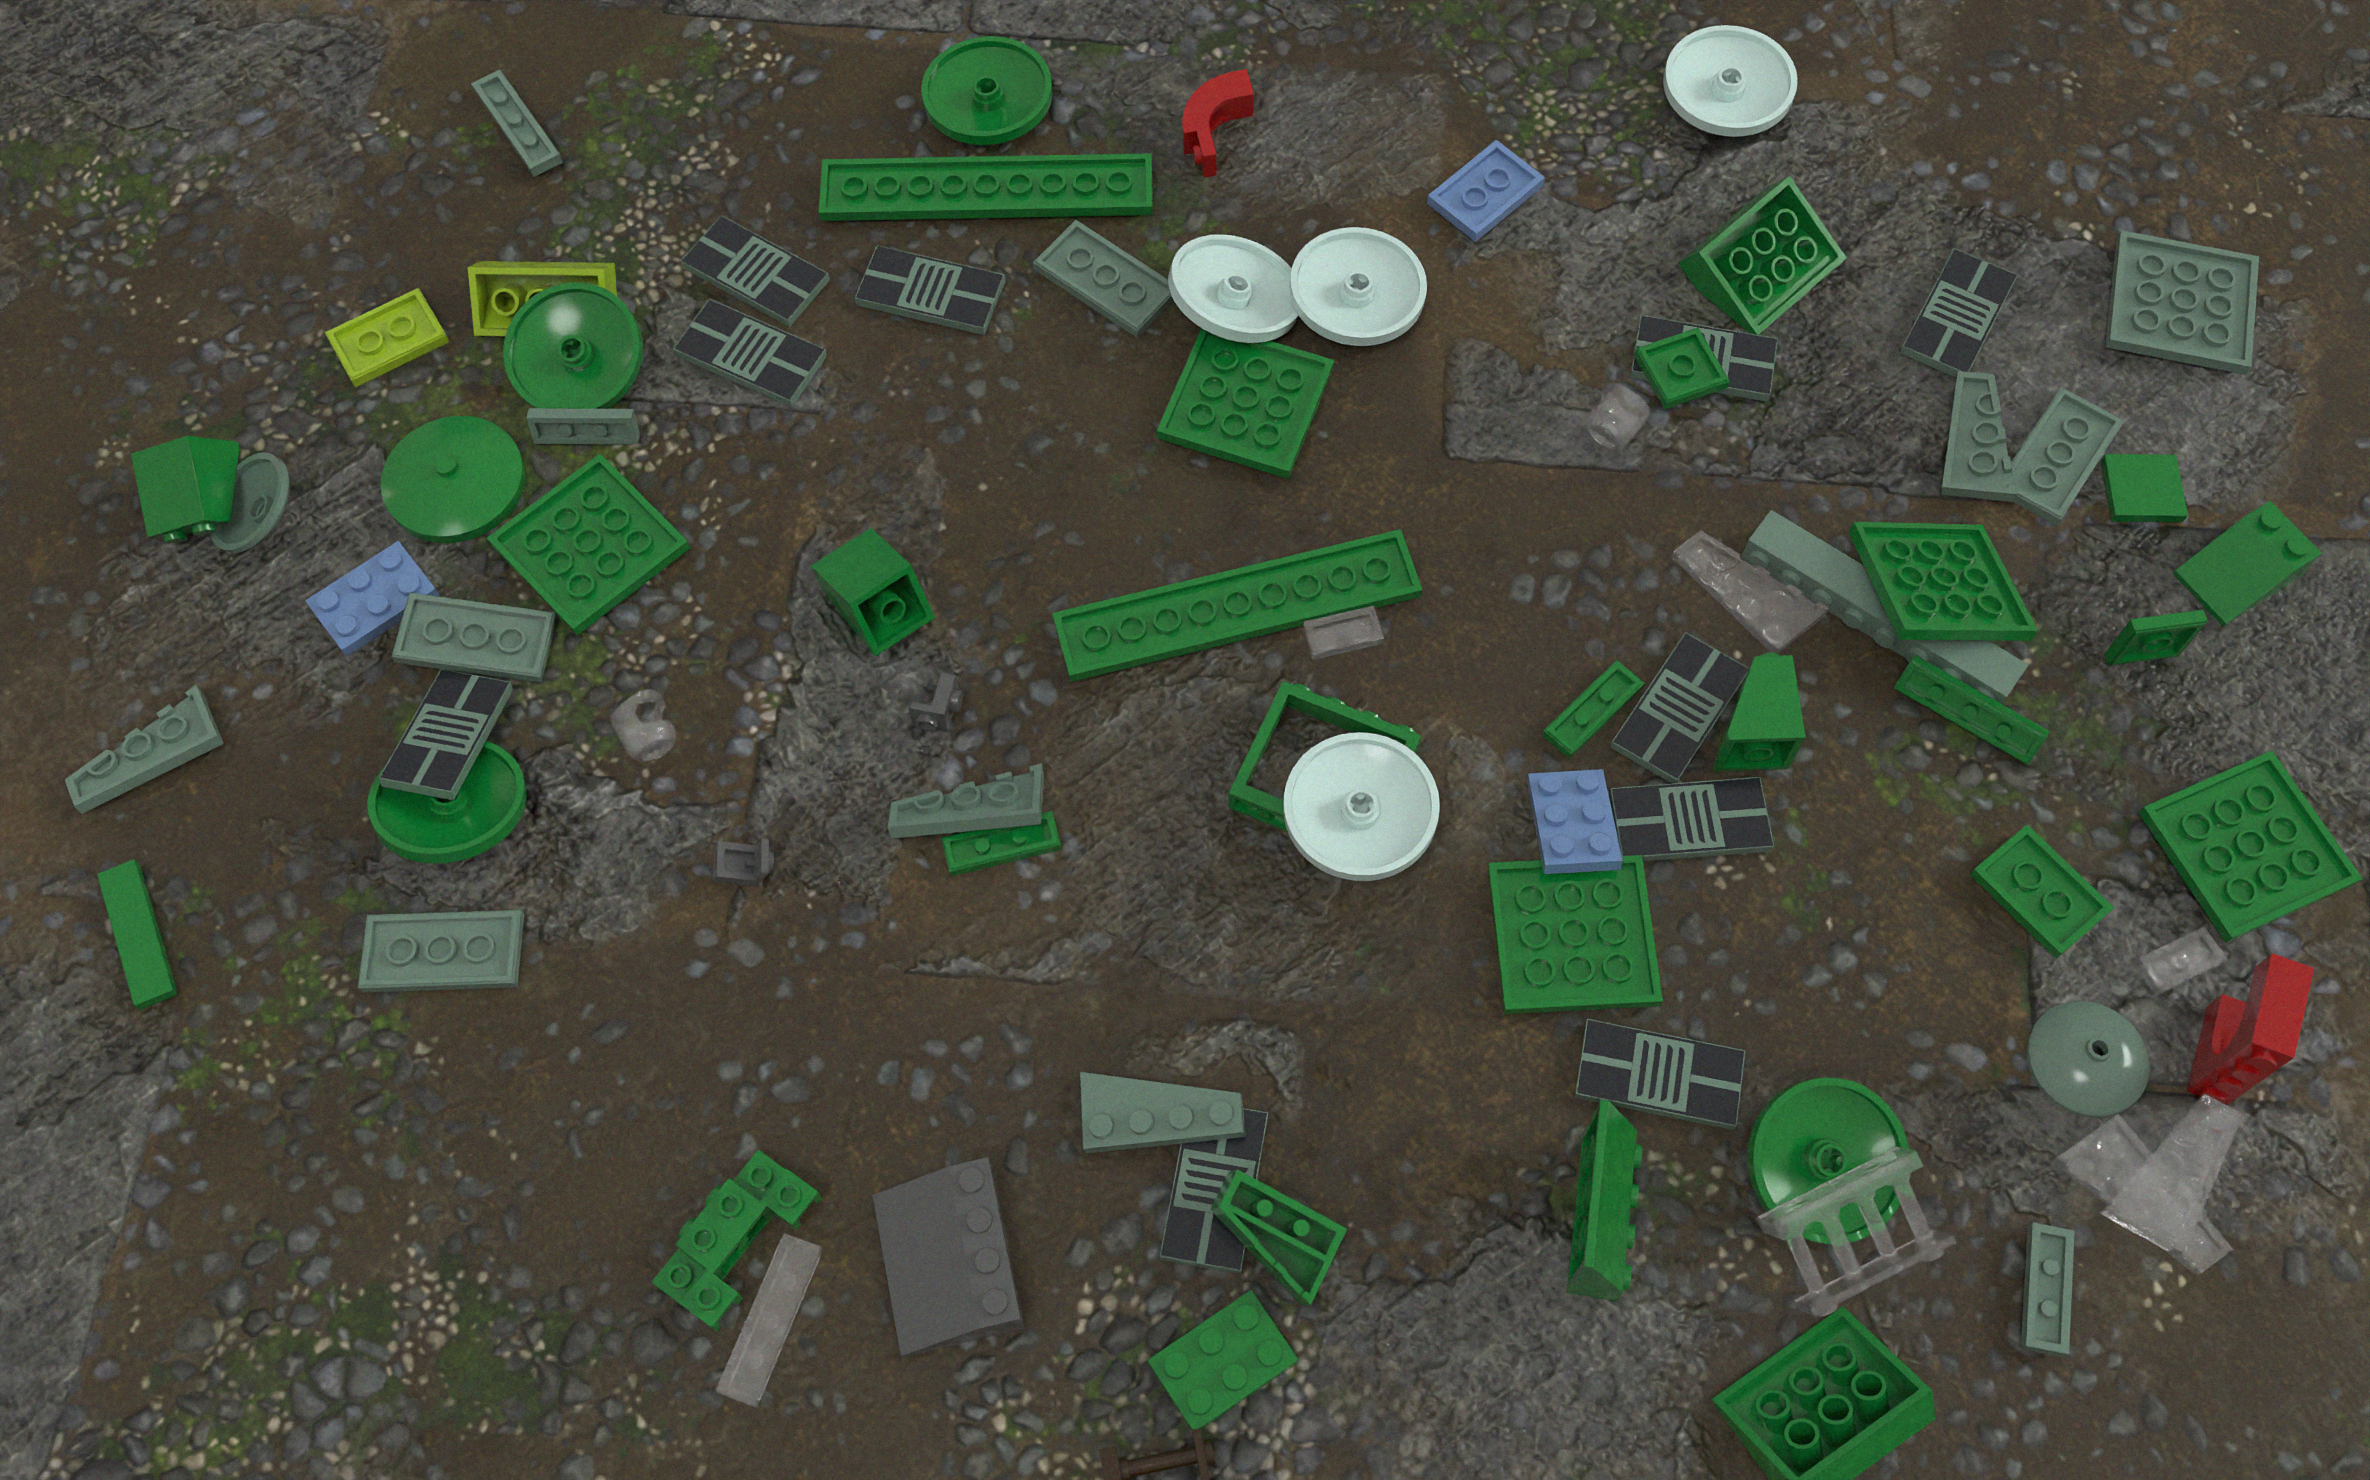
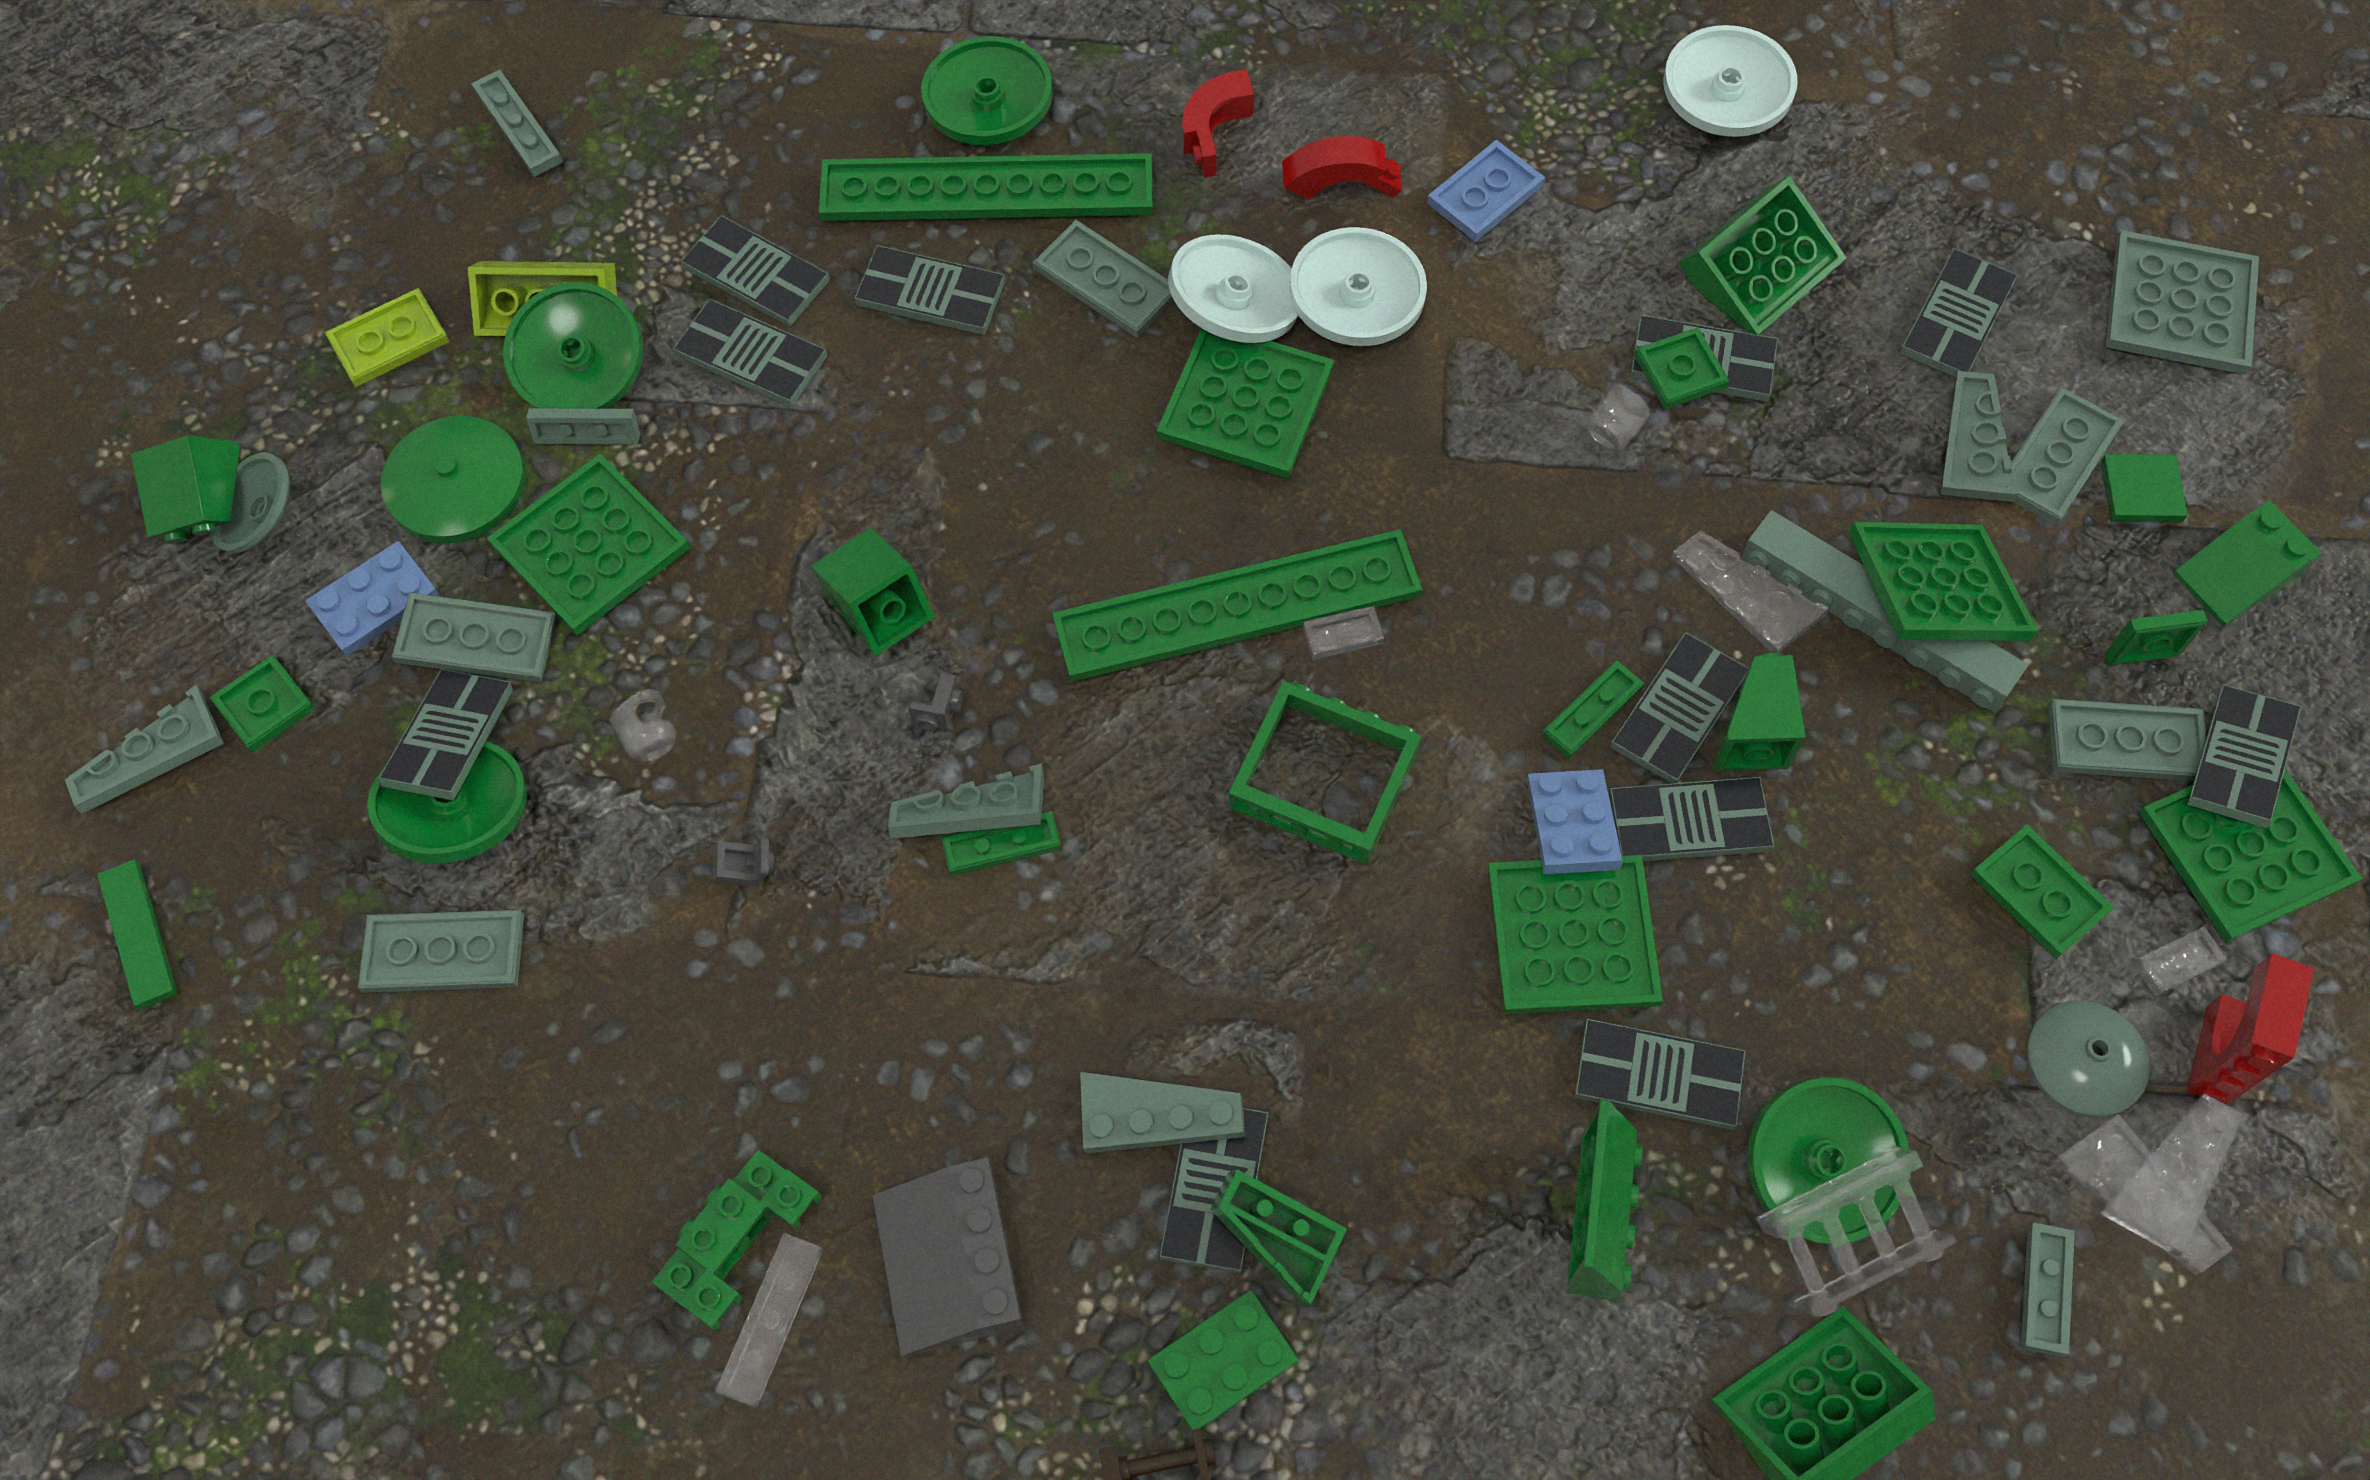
light aqua dish [1283,732,1440,881] -> none
green tile [1894,655,2050,765] -> none
none -> green tile [209,654,316,753]
none -> red arch [1282,136,1402,200]
none -> sand green tile [2048,699,2206,781]
none -> black tile [2187,685,2301,828]

